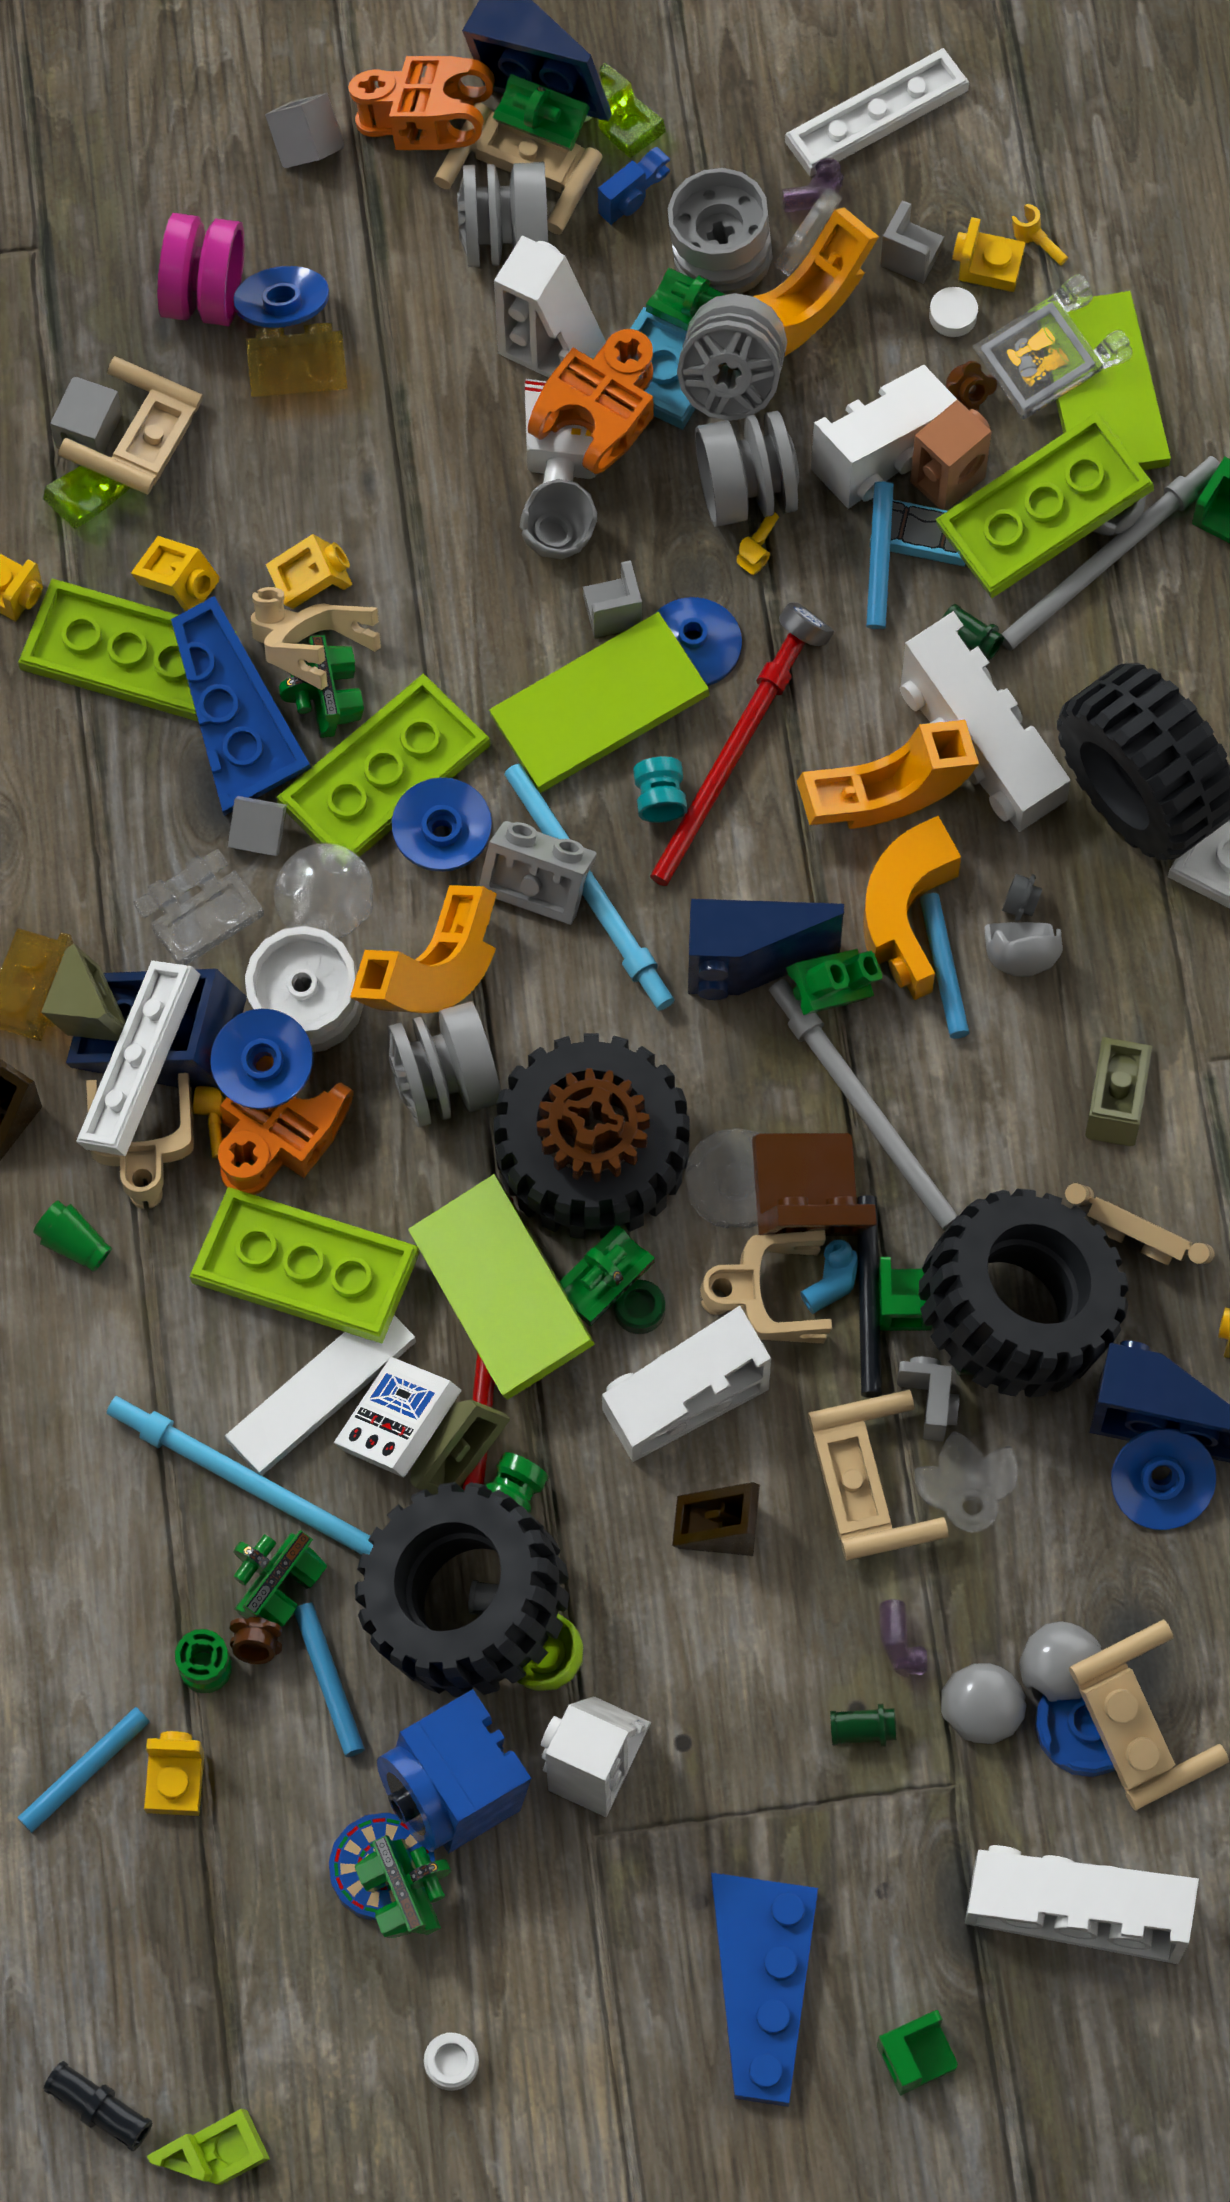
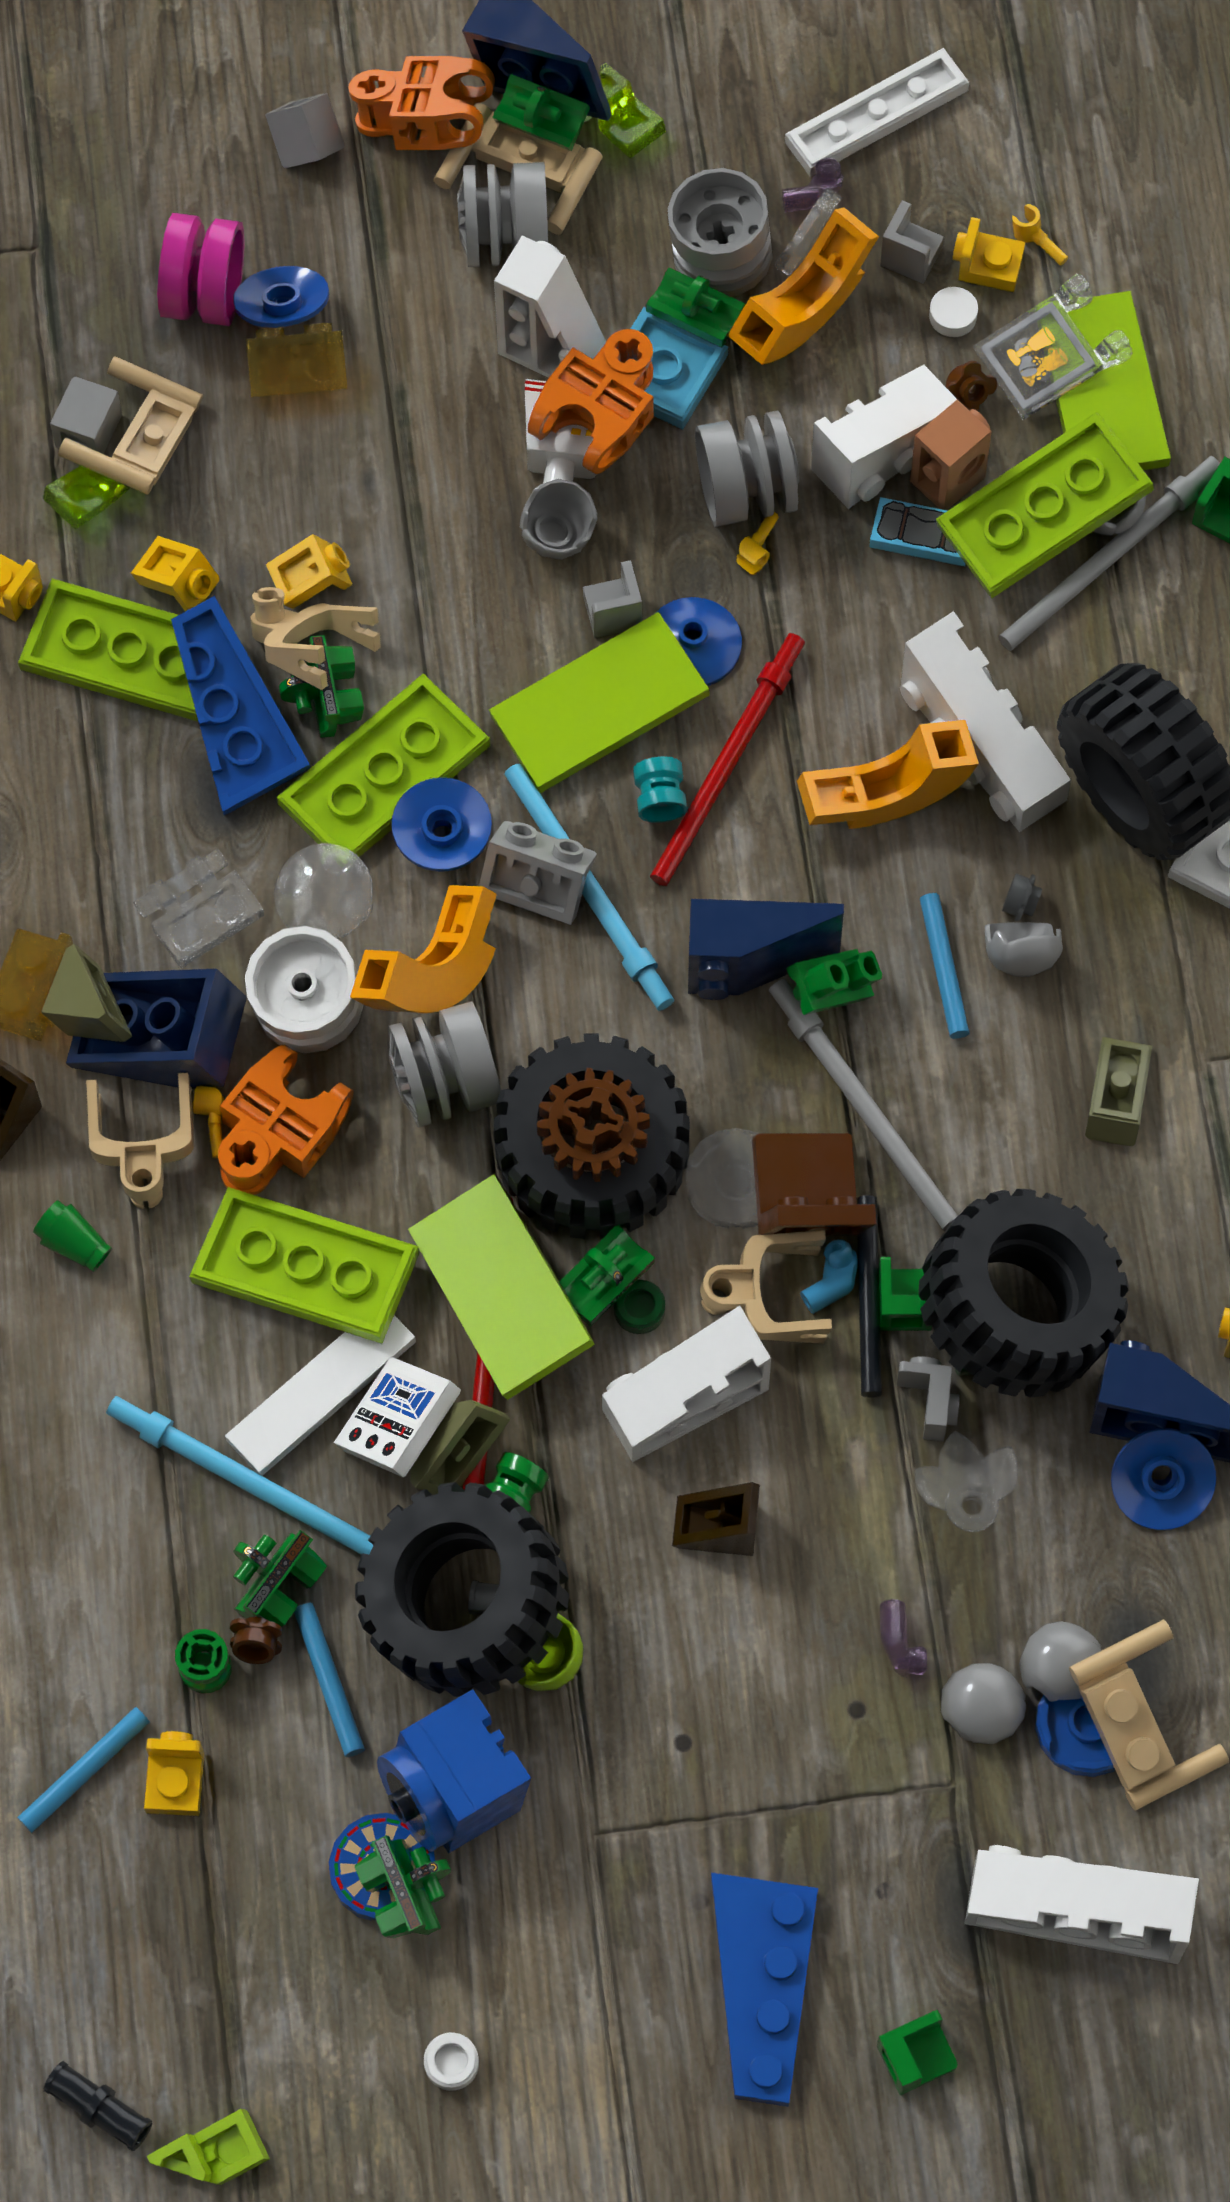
white tile [76,961,201,1156] -> none
blue dish [211,1009,313,1110] -> none
light grey tile [228,796,287,856] -> none
white wedge [541,1696,651,1817] -> none
blue plate [598,147,670,225] -> none
light grey wheel [677,293,787,421] -> none
flat silver tile [779,602,835,646] -> none
tan plate [808,1389,949,1561] -> none
dark green pin [830,1703,897,1747] -> none
light orange arch [863,815,961,1000] -> none
dark azure bar [866,482,894,629] -> none
dark green pin [942,604,1004,660] -> none
tan plate [1065,1183,1215,1265] -> none

